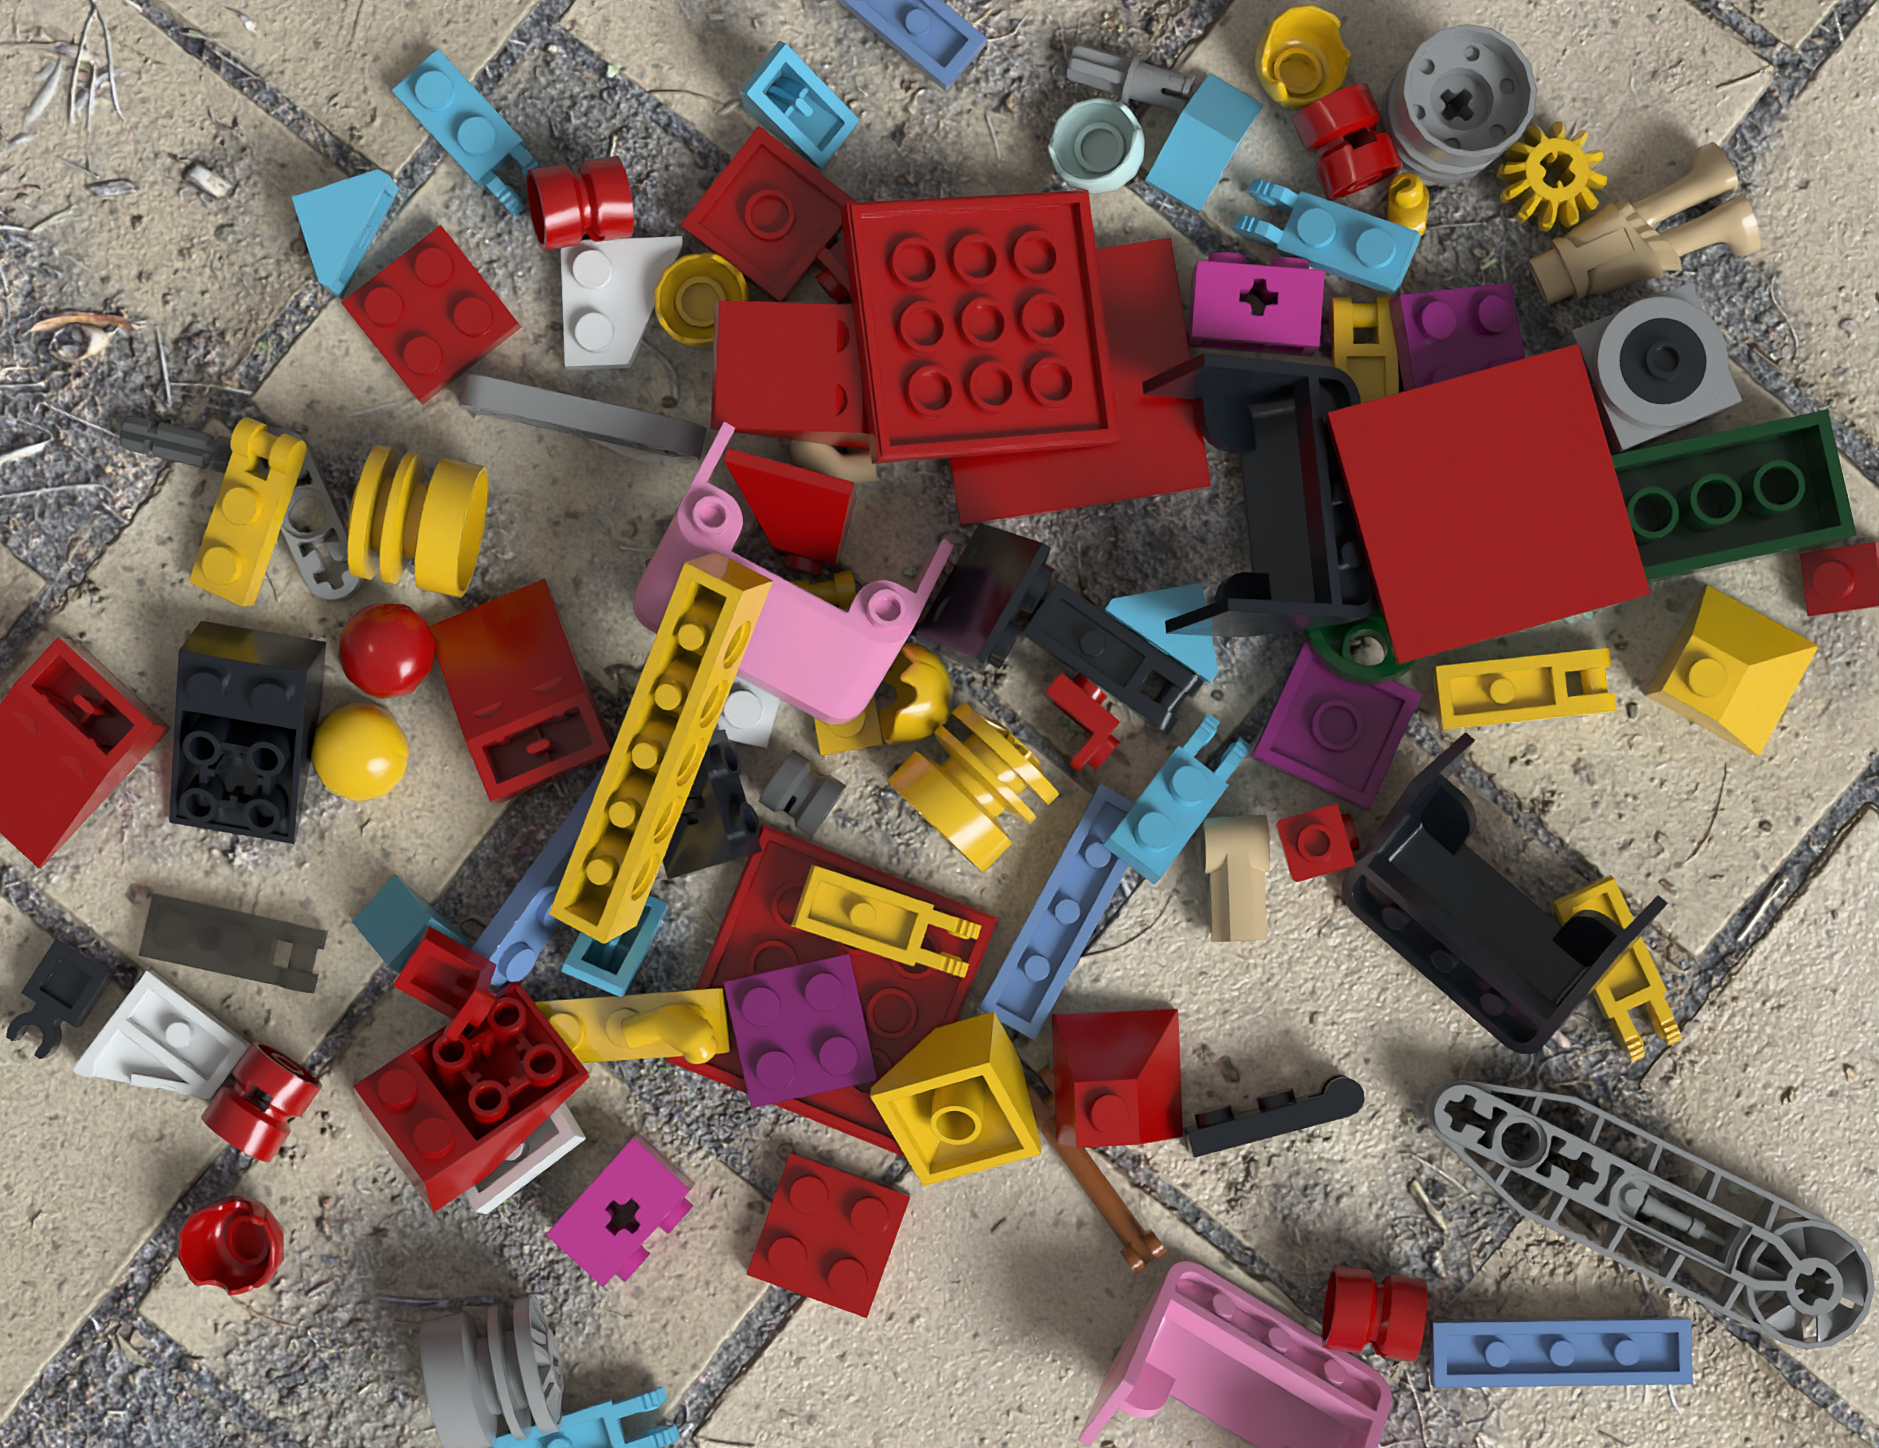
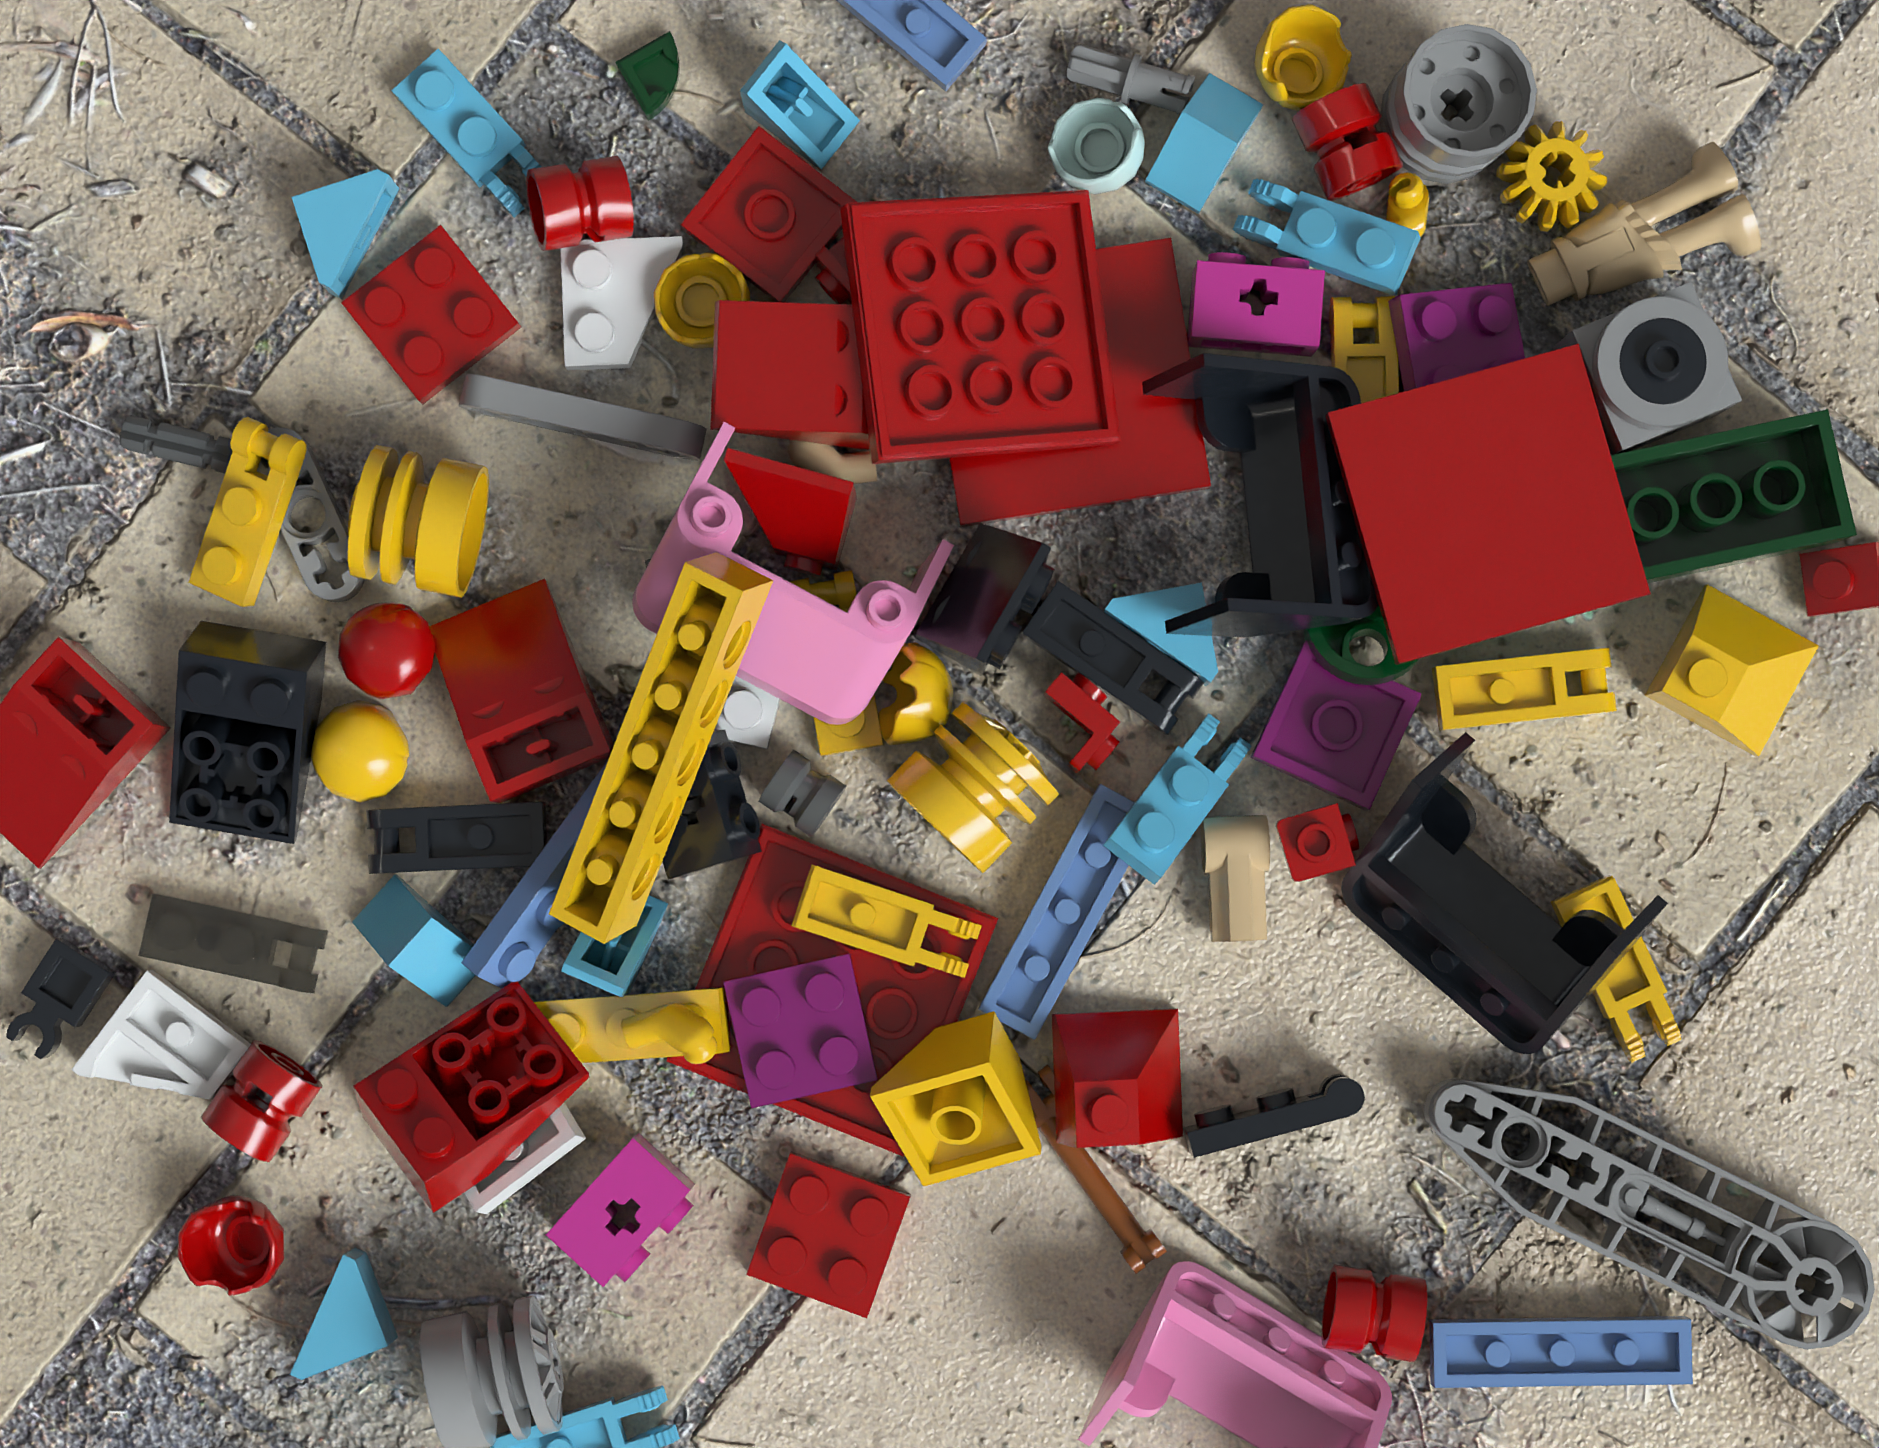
red bracket [393,926,497,1042] -> none
none -> medium azure slope [290,1248,398,1380]
none -> black plate [366,802,547,874]
none -> dark green tile [615,31,680,121]

